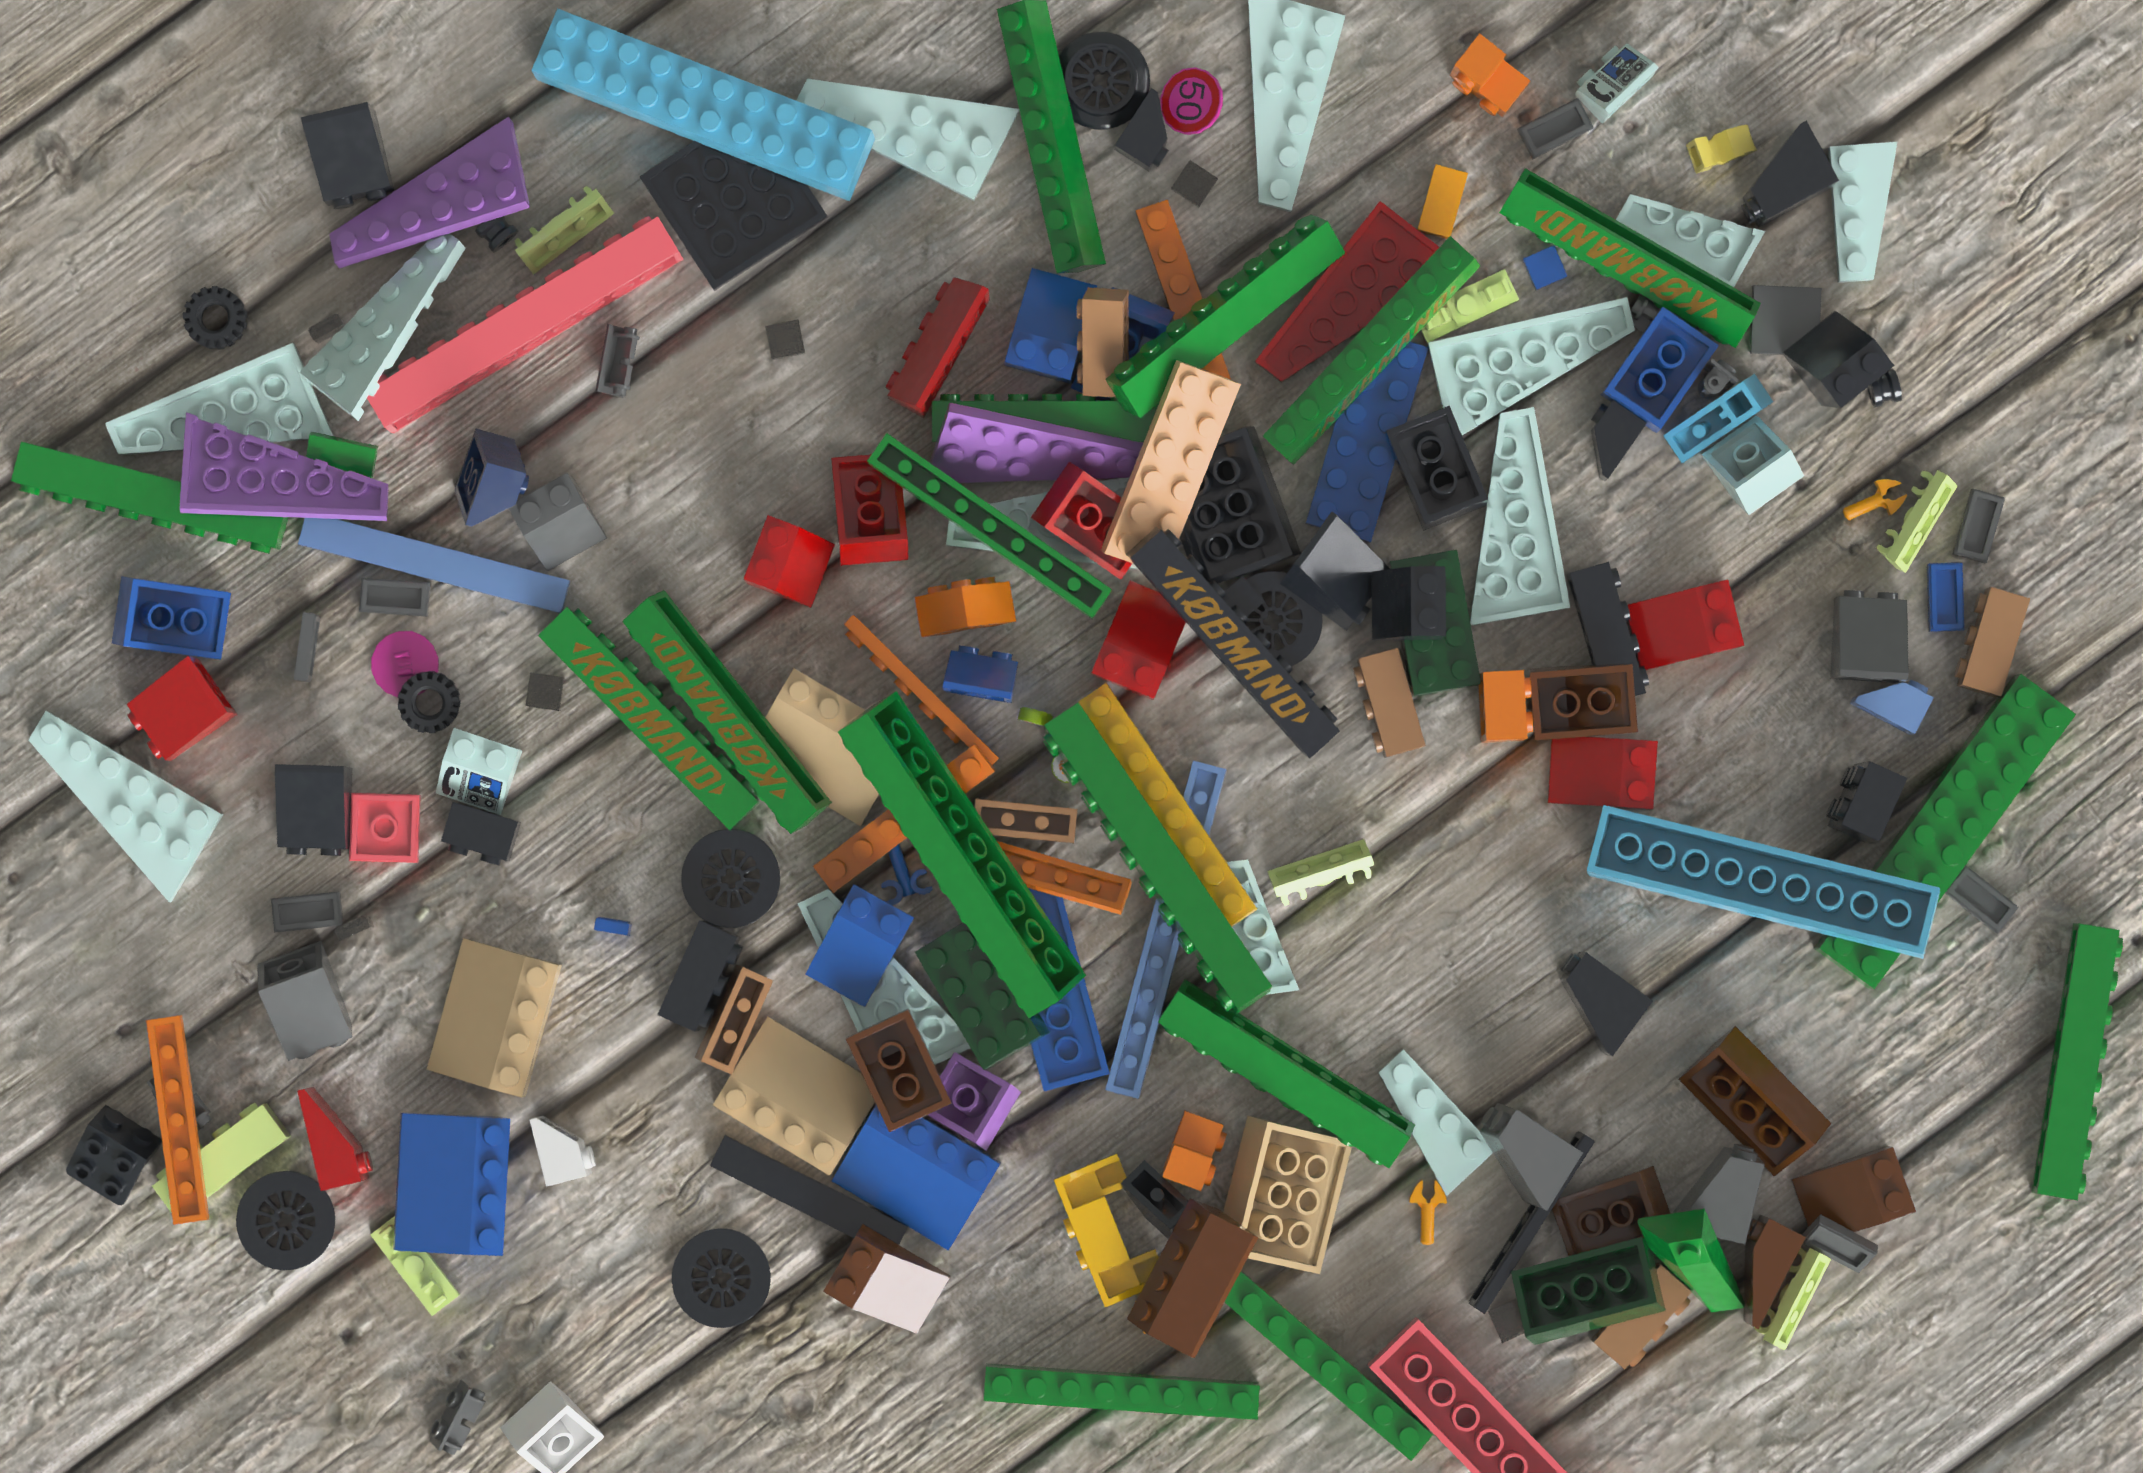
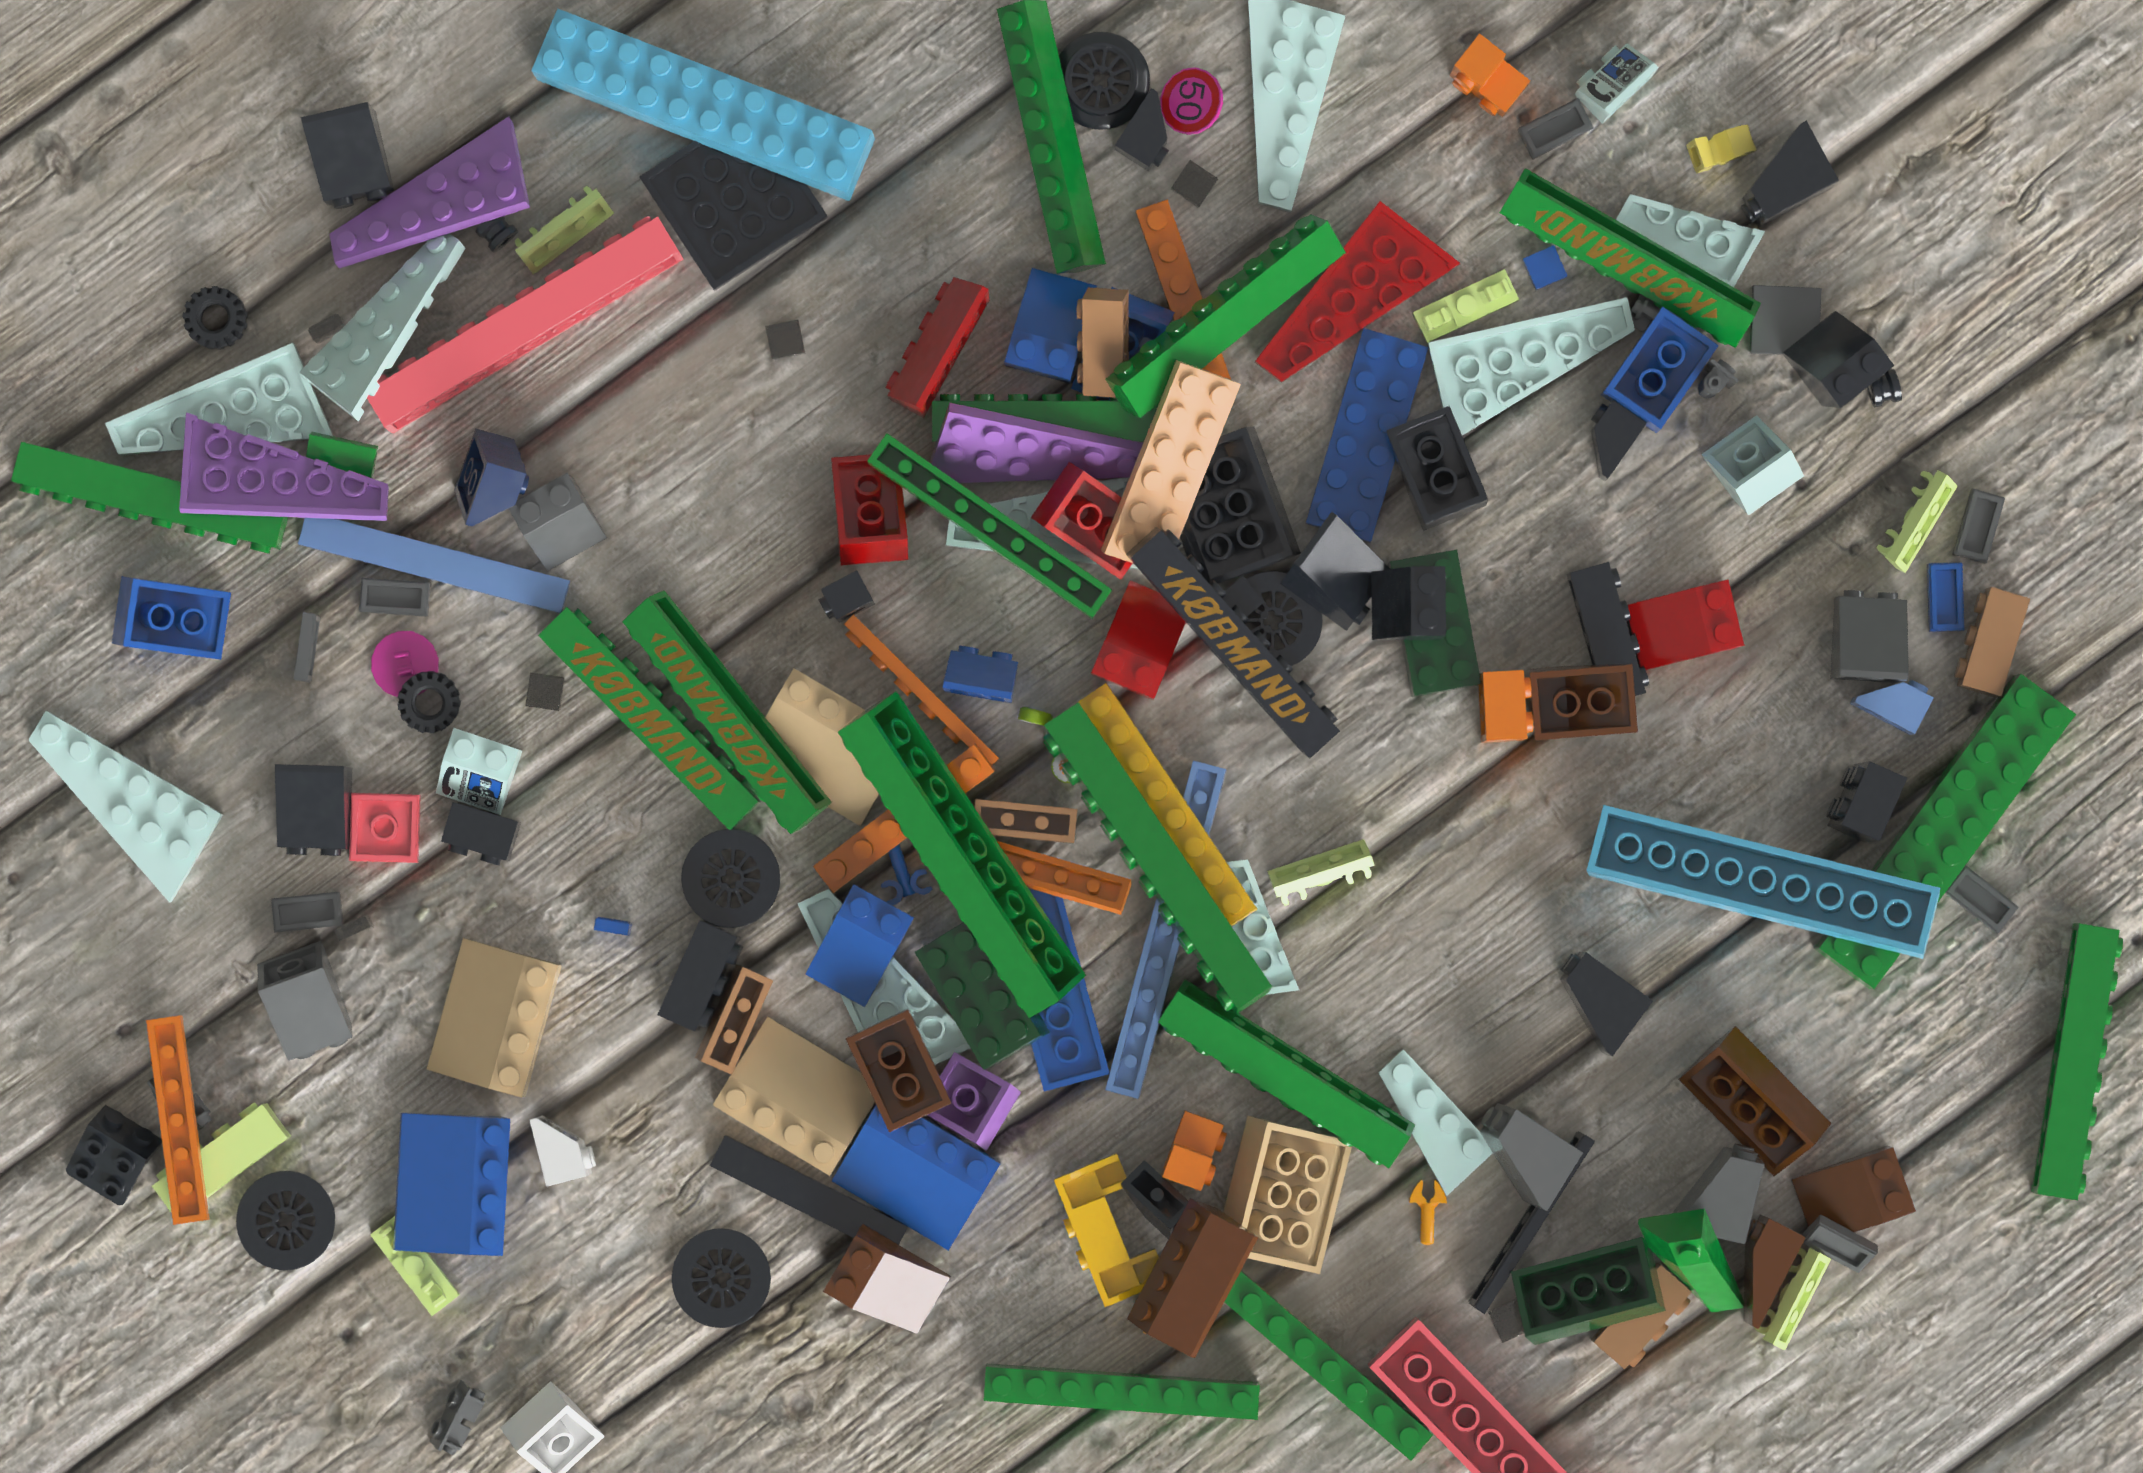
red slope [127,656,238,761] -> none
red slope [297,1087,373,1191] -> none
dark grey hinge [595,324,640,398] -> none
red slope [744,515,835,608] -> none
light aqua wing [796,79,1020,201] -> none
orange brick [915,577,1016,637] -> none
green brick [1263,236,1480,465] -> none
medium nougat brick [1353,648,1426,758] -> none
light orange tile [1417,164,1468,239] -> none
light aqua wing [1470,407,1570,626] -> none
red slope [1547,737,1658,810] -> none
reddish brown slope [1552,1166,1671,1256] -> none
medium azure slope [1663,374,1774,463] -> none
light aqua wing [1828,142,1897,283] -> none
light orange bar [1843,479,1907,520] -> none
none -> black brick [818,570,875,623]

